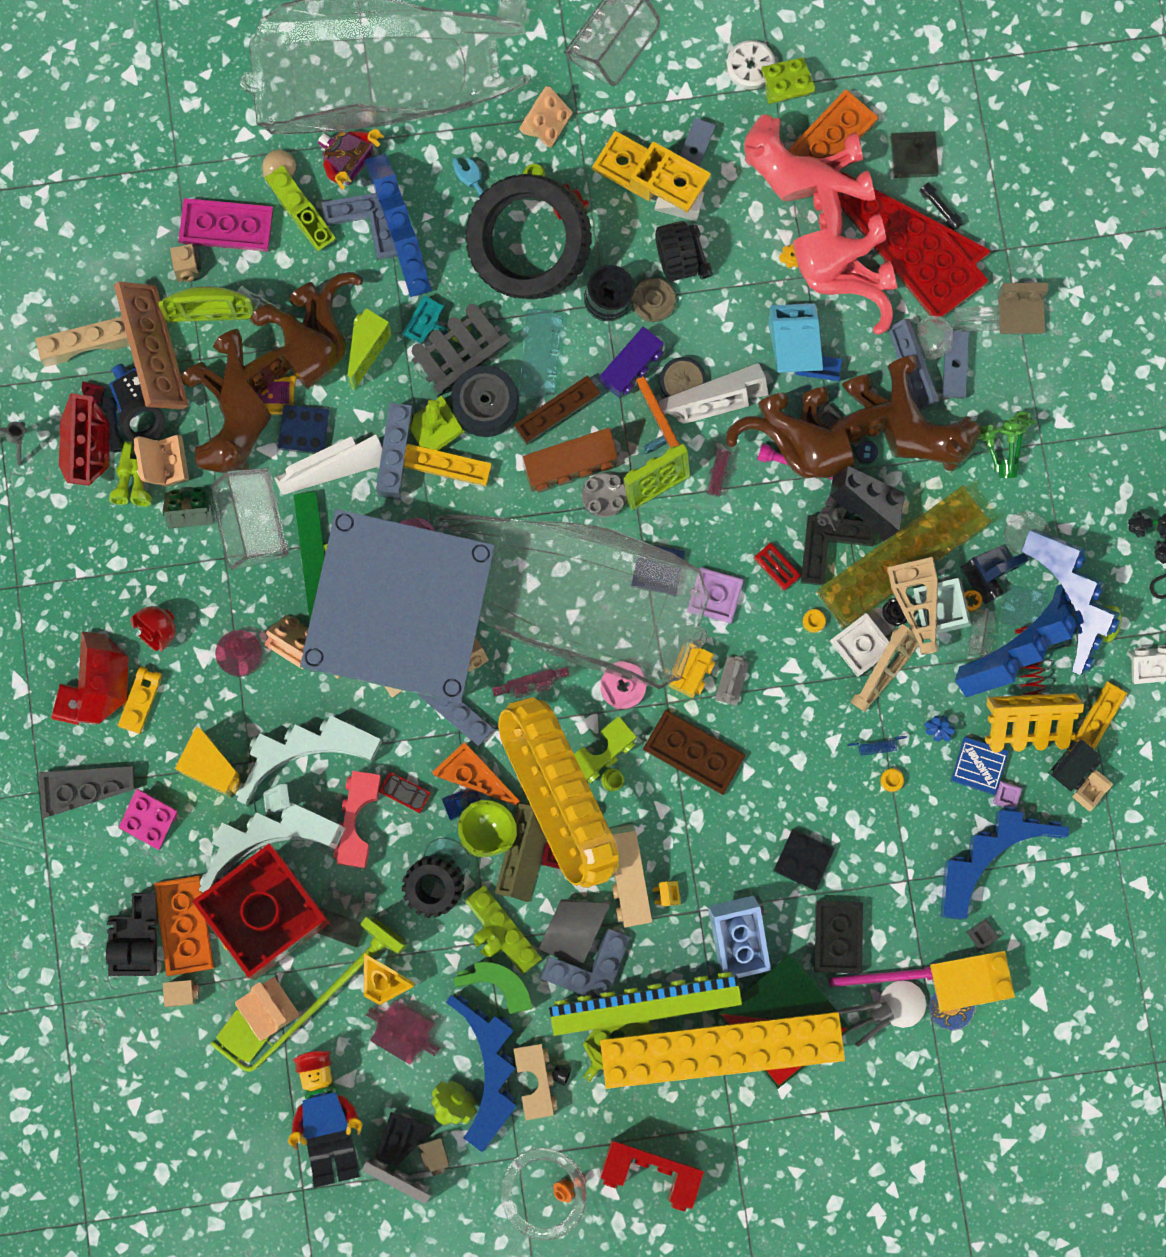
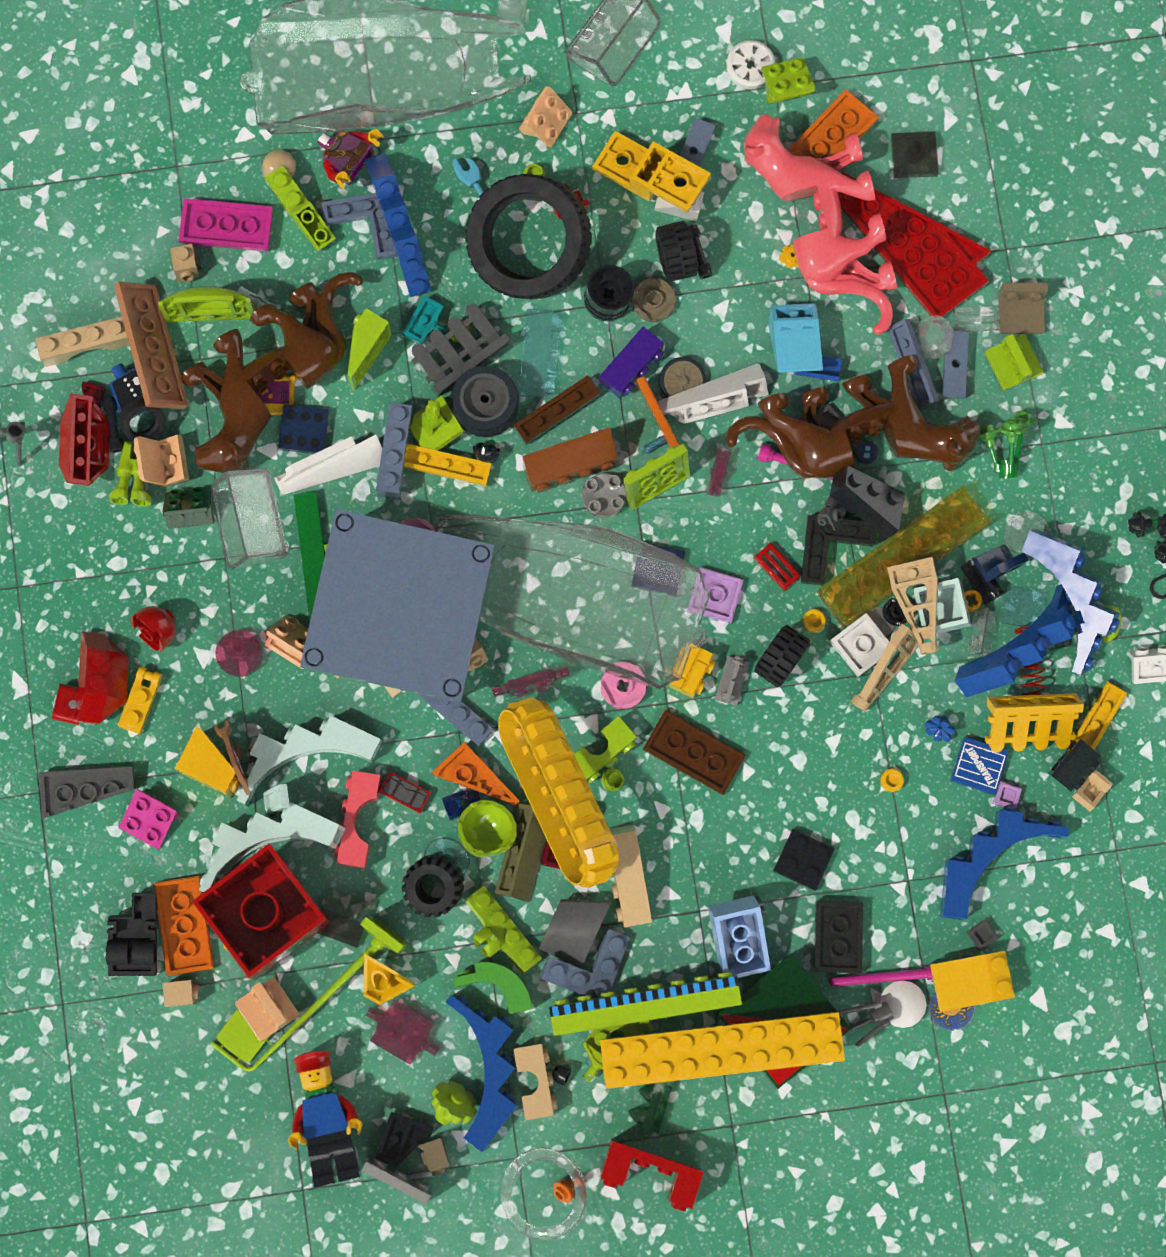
yellow tile [653,881,681,906] -> none
blue piece [847,736,907,756] -> none
black bar [919,182,963,231] -> none
none -> medium nougat flag [214,720,251,795]
none -> black plate [473,442,501,463]
none -> clear green tile [628,1083,672,1133]
none -> black tyre [754,625,810,688]
none -> lime bracket [984,334,1043,391]

